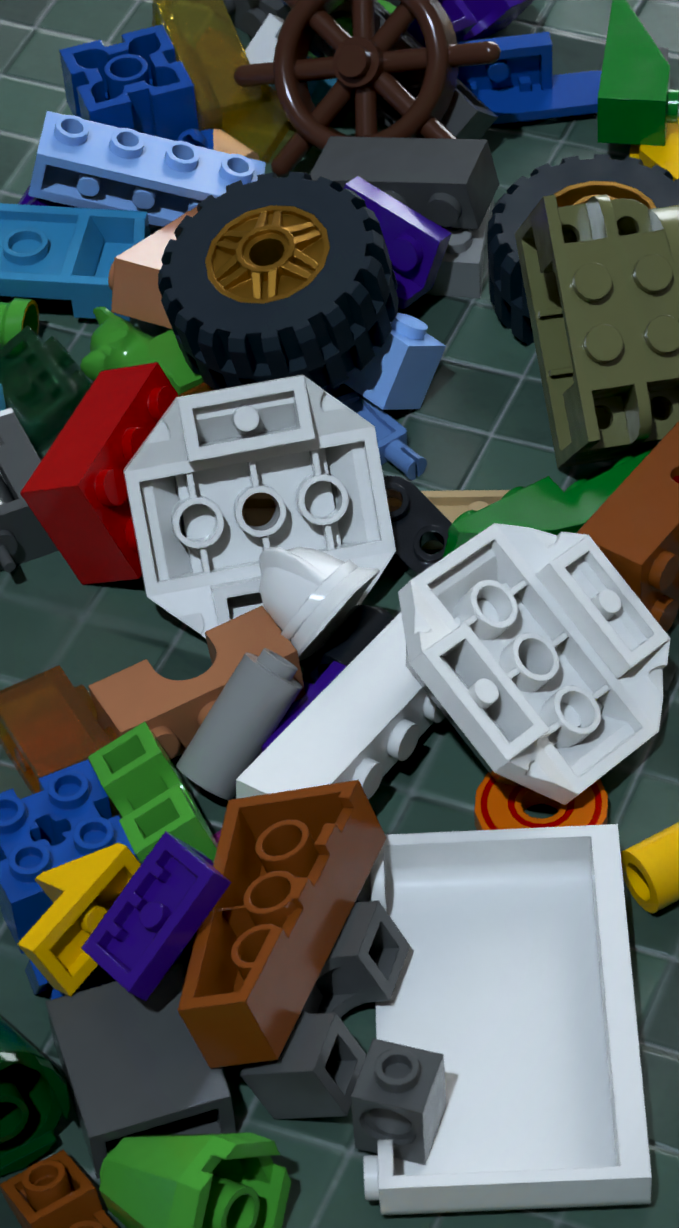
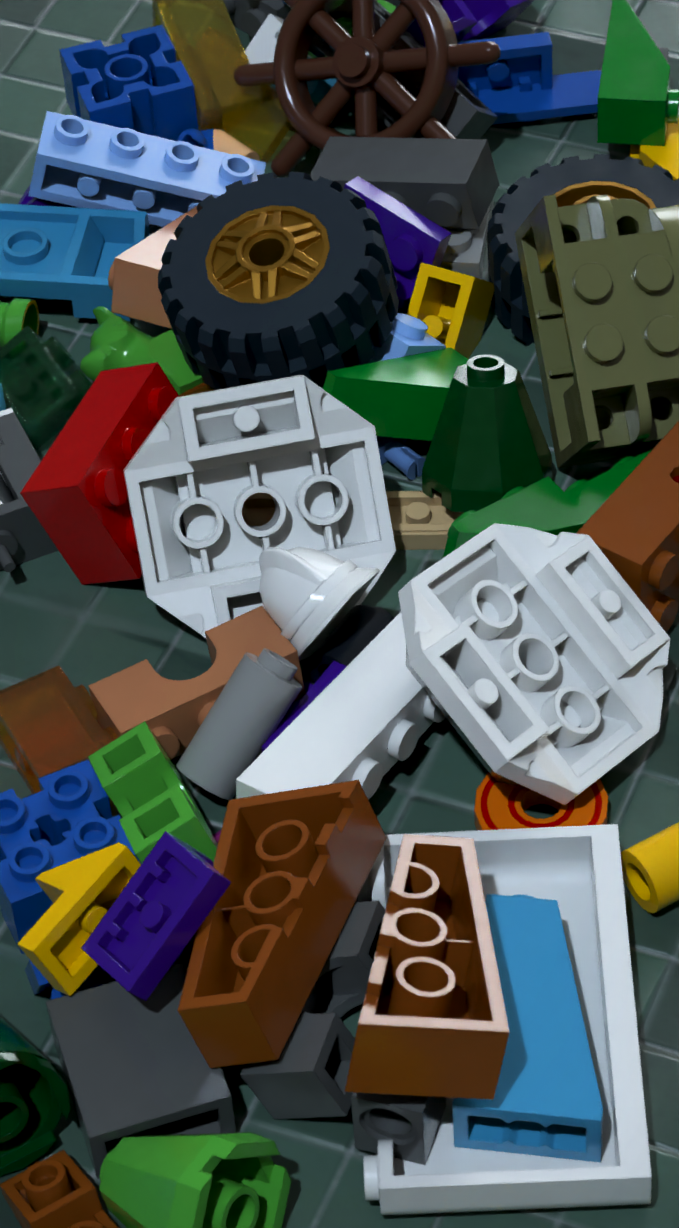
black plate [384,476,452,578] -> none
none -> green slope [323,347,469,441]
none -> dark orange wedge [344,834,509,1100]
none -> yellow slope [407,262,494,359]
none -> dark green cone [422,354,552,512]
none -> dark azure slope [452,894,603,1162]

